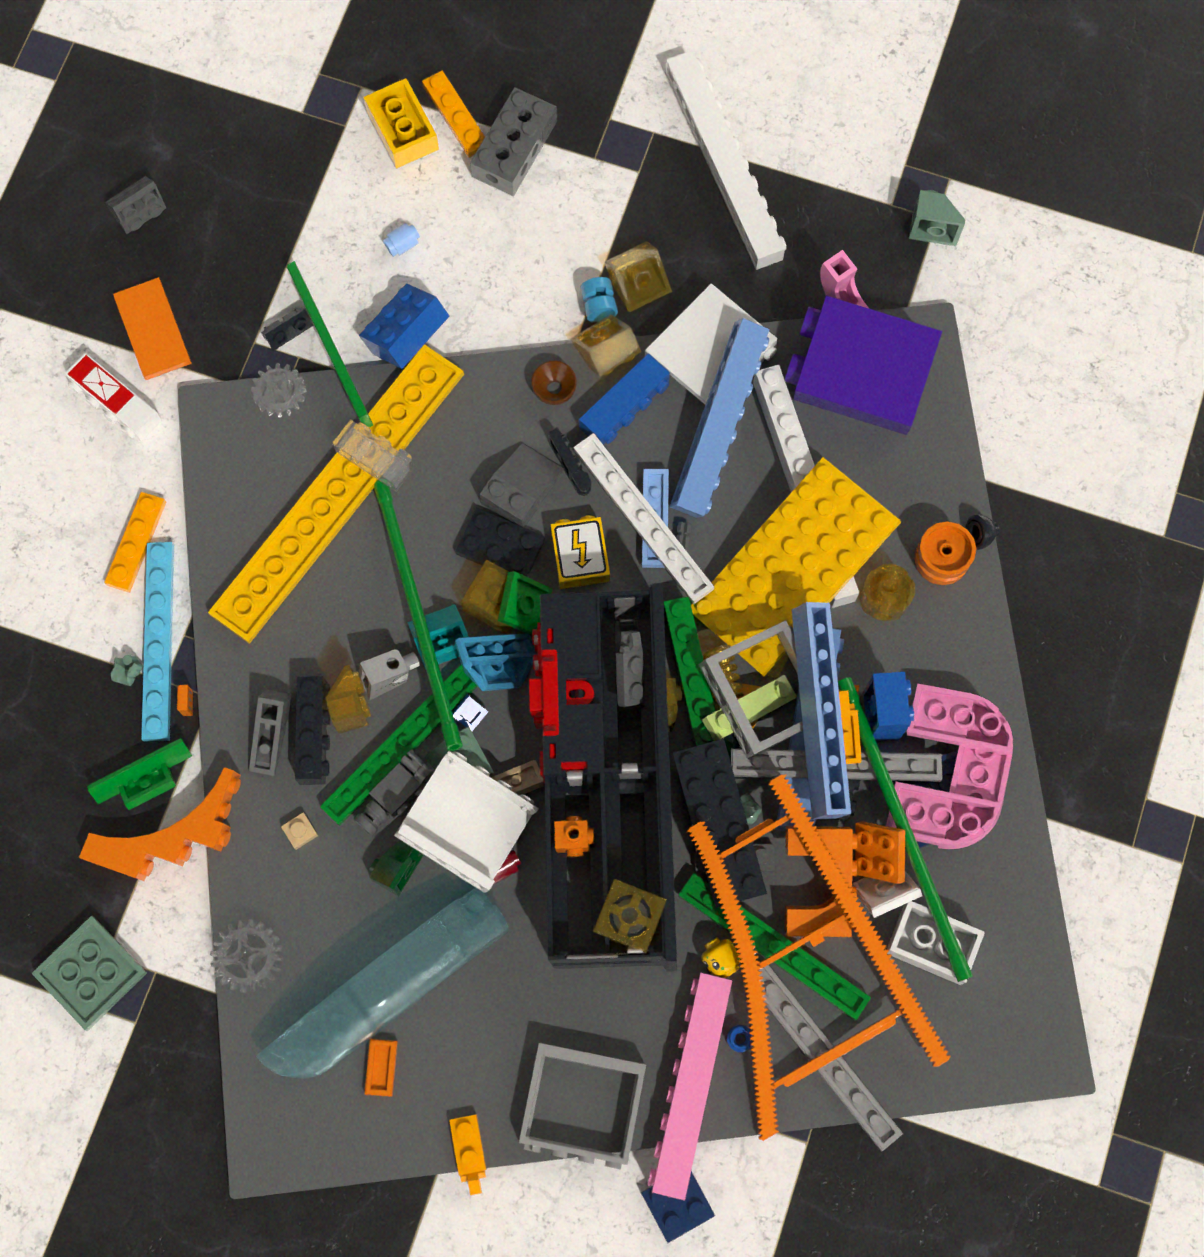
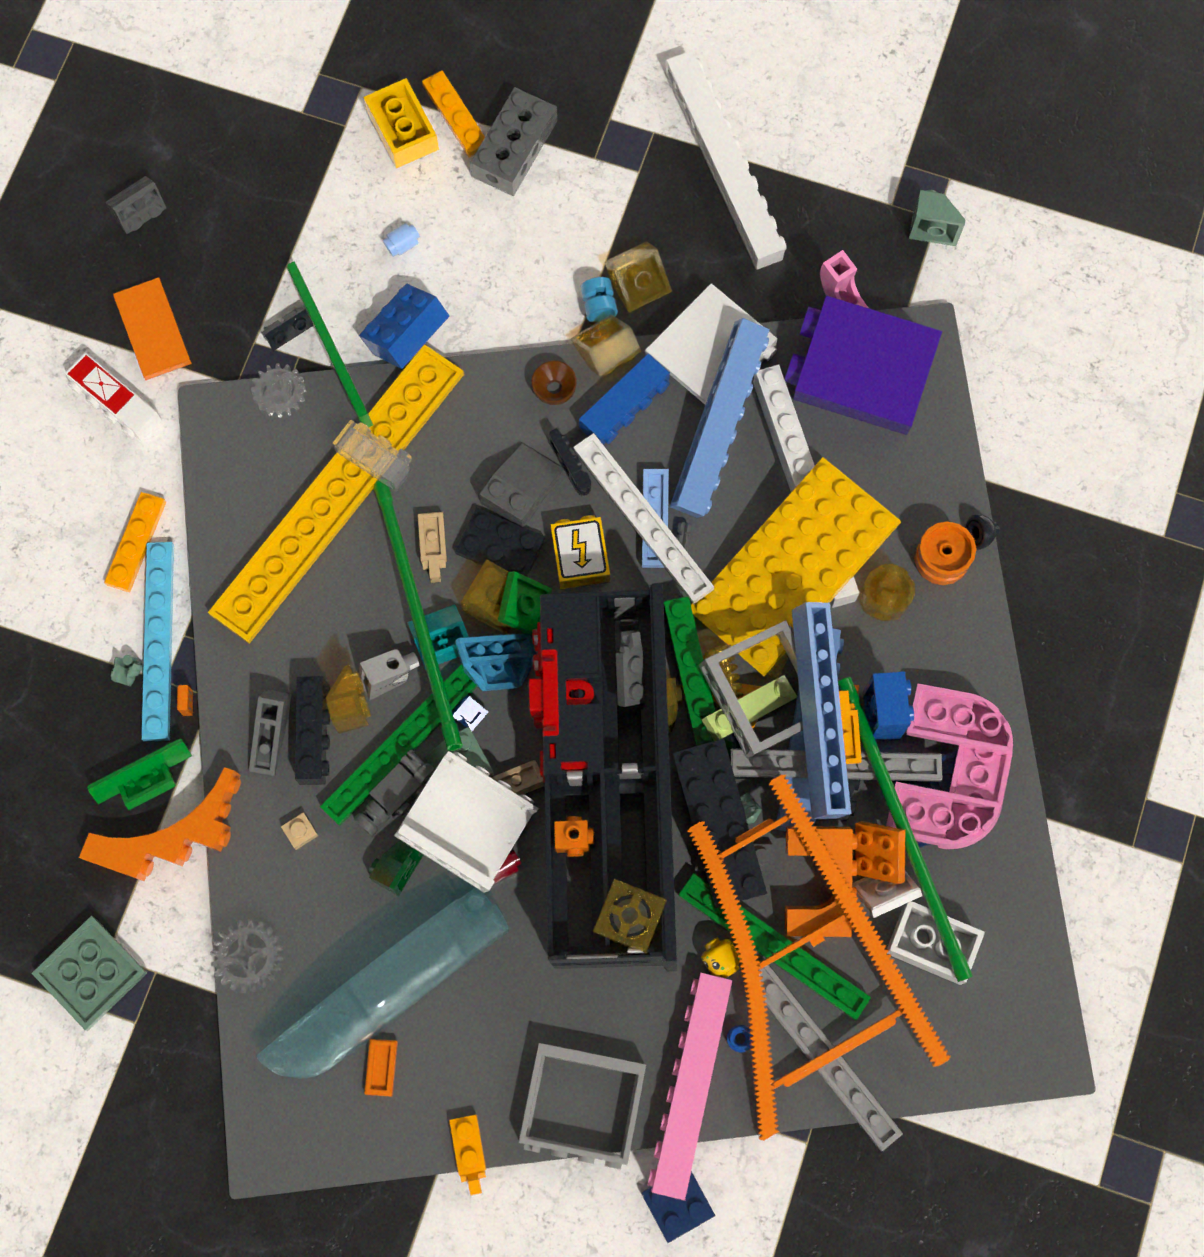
none -> tan hinge [418,512,447,583]

